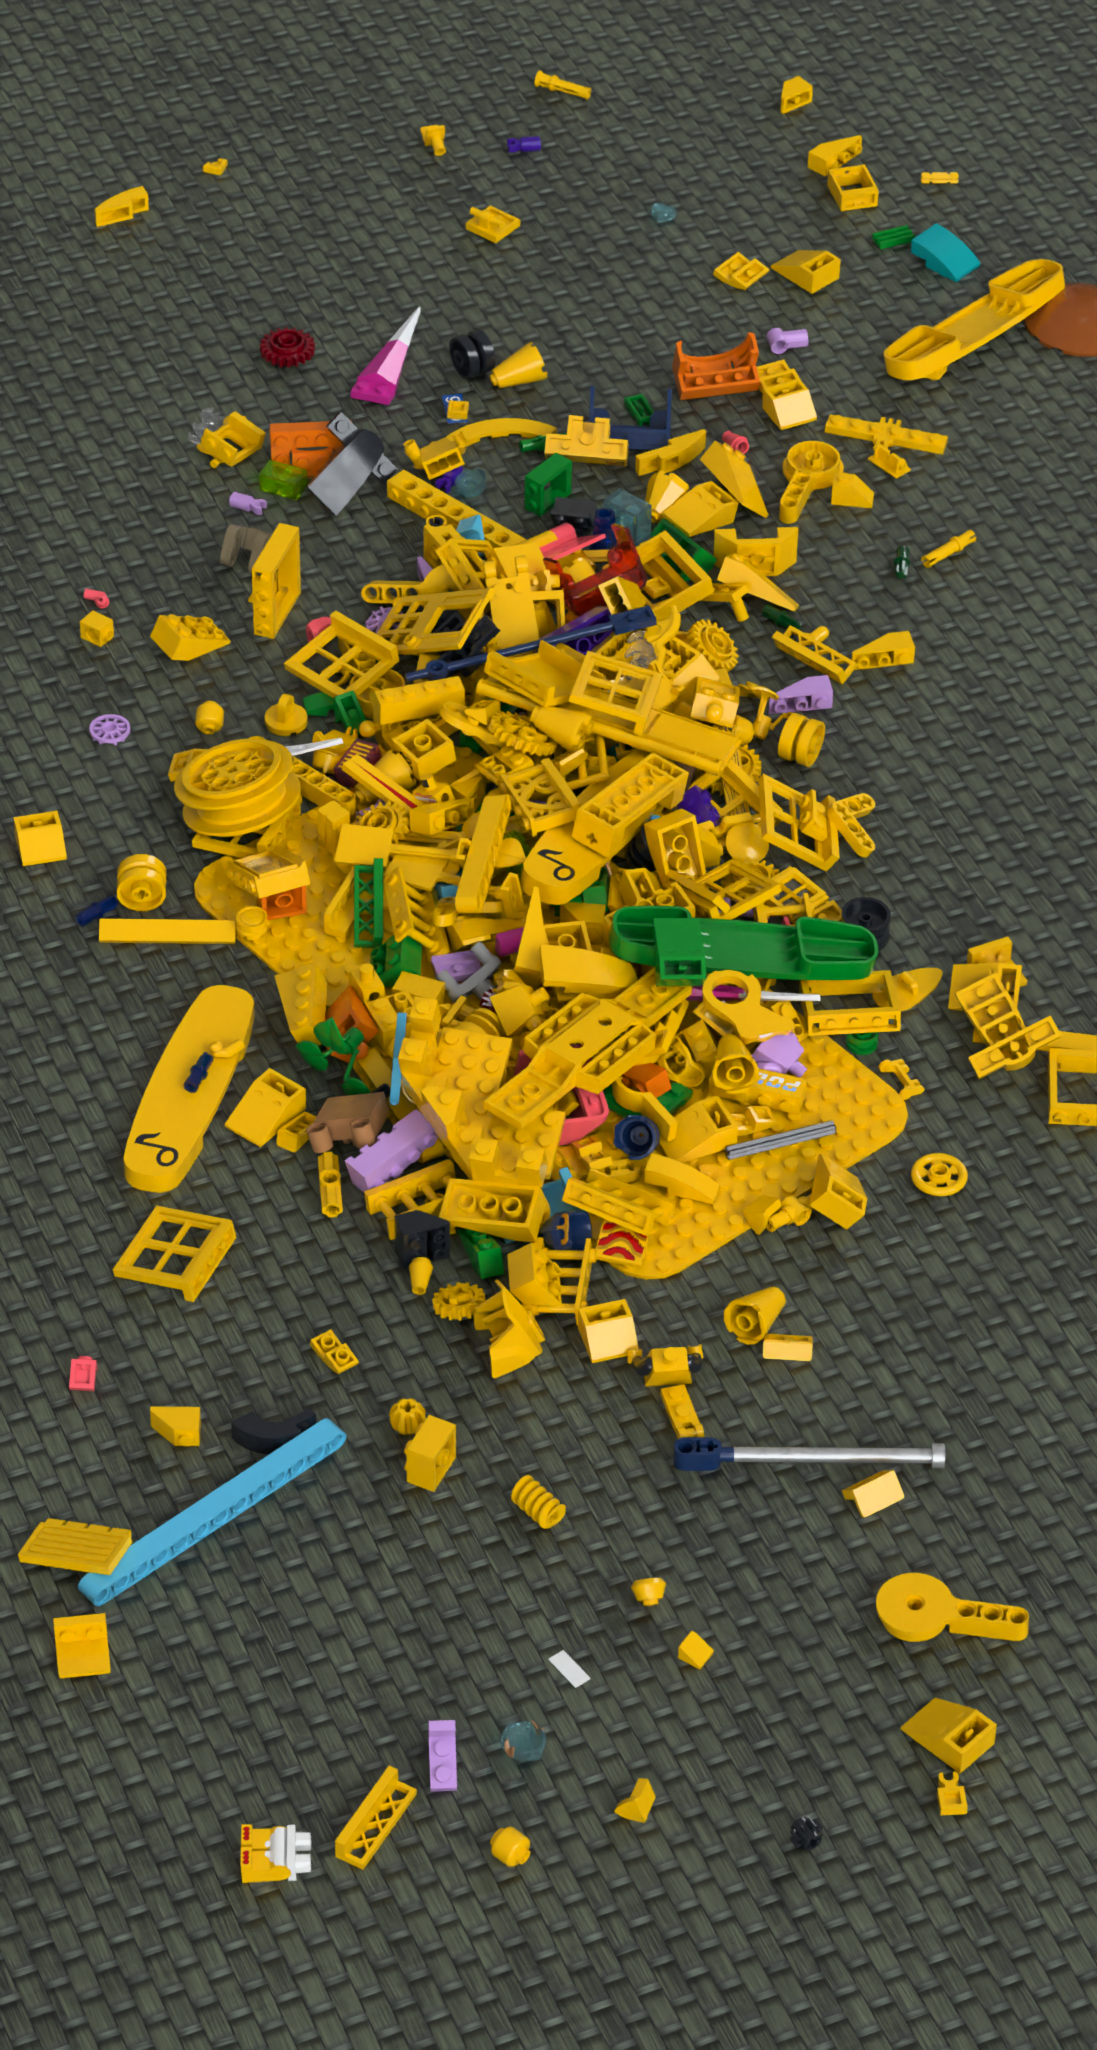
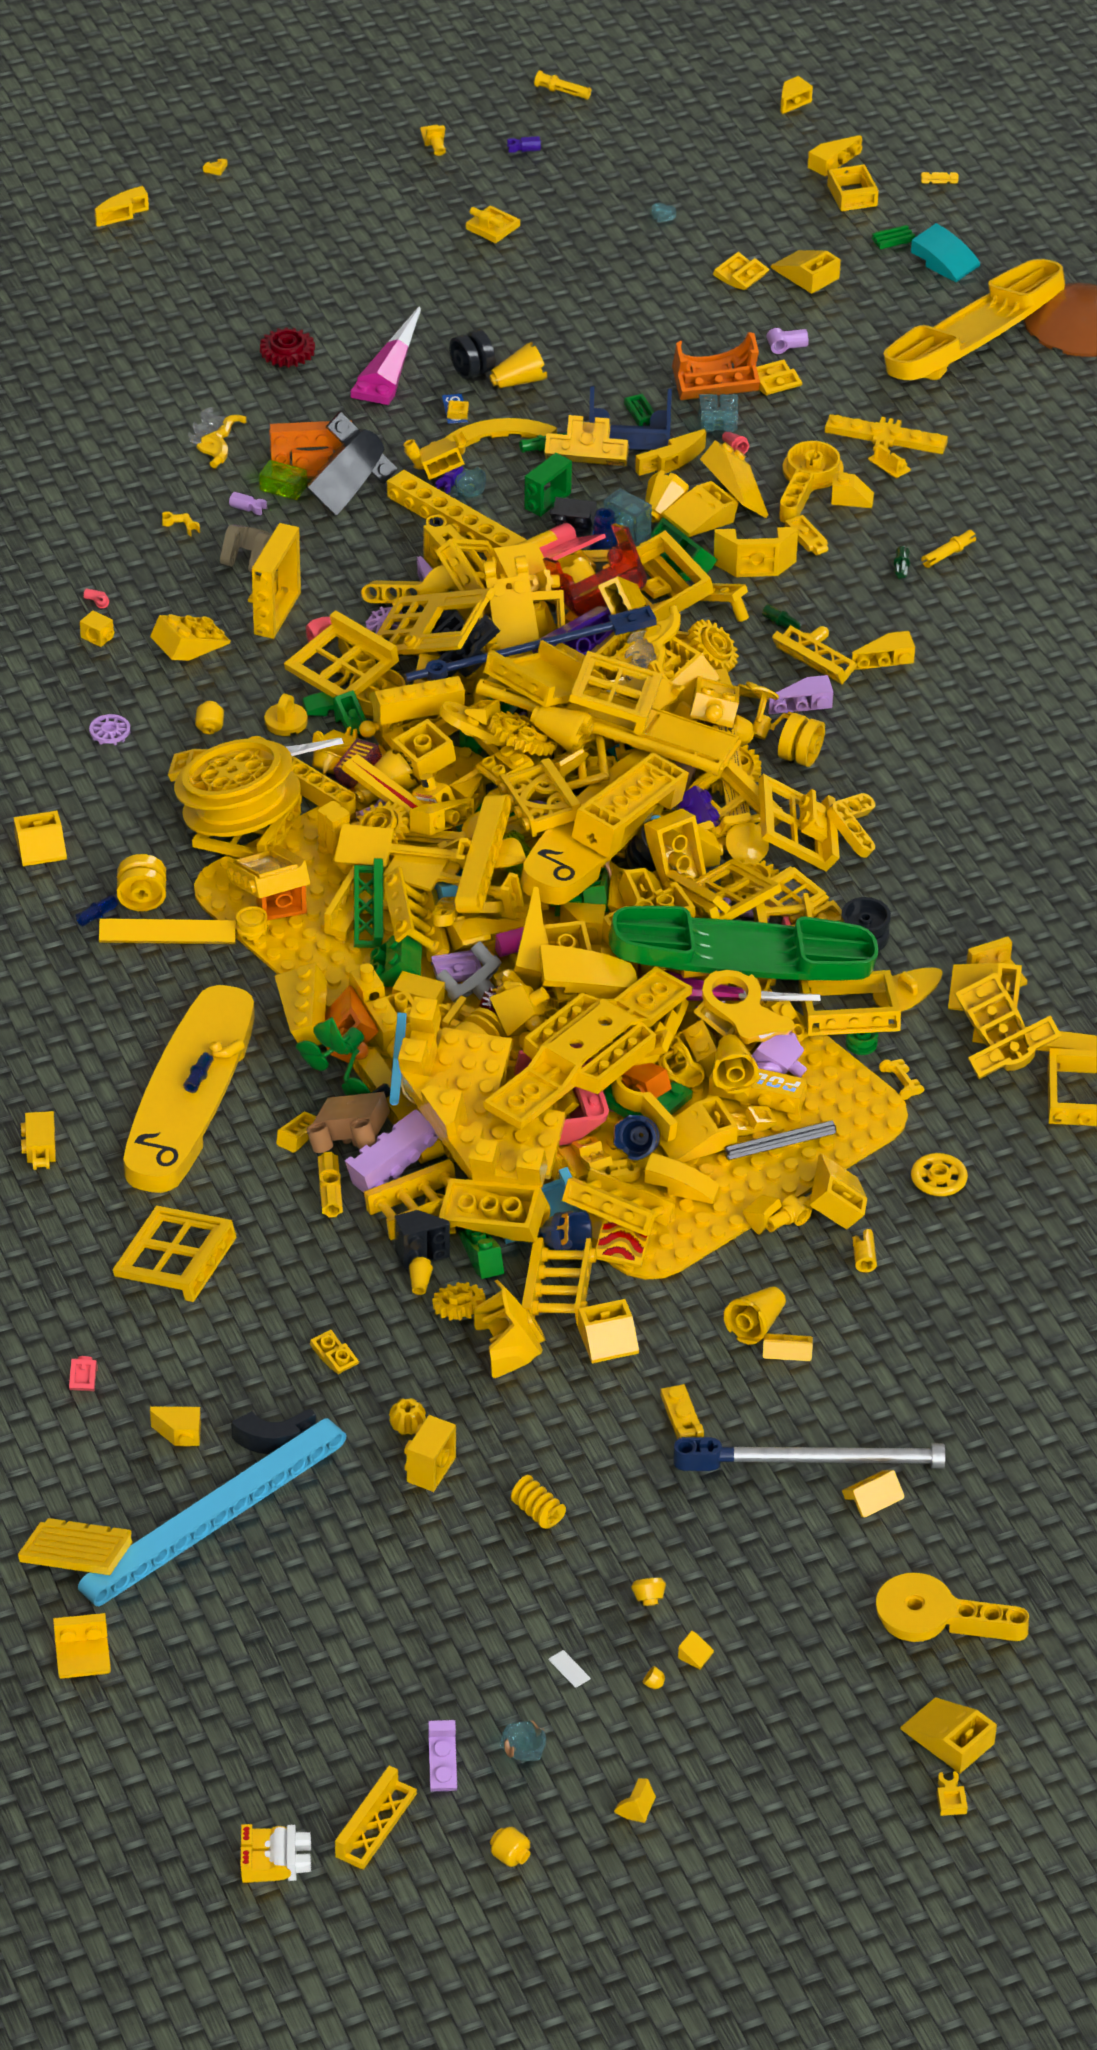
yellow window [200,411,266,467] -> none
yellow slope [225,1068,306,1148] -> none
medium azure slope [456,514,485,557] -> none
yellow slope [507,1243,562,1307] -> none
yellow torso [627,1344,703,1387] -> none
green slope [653,918,706,986] -> none
yellow wedge [717,553,799,612] -> none
yellow slope [762,378,817,430] -> none
black gear [790,1817,823,1850] -> none
none -> yellow brick [21,1111,56,1170]
none -> yellow arm [162,512,200,536]
none -> yellow hinge [643,1666,665,1689]
none -> clear light blue hips [699,394,738,432]
none -> yellow hinge [785,515,828,556]
none -> yellow hinge [852,1229,877,1273]

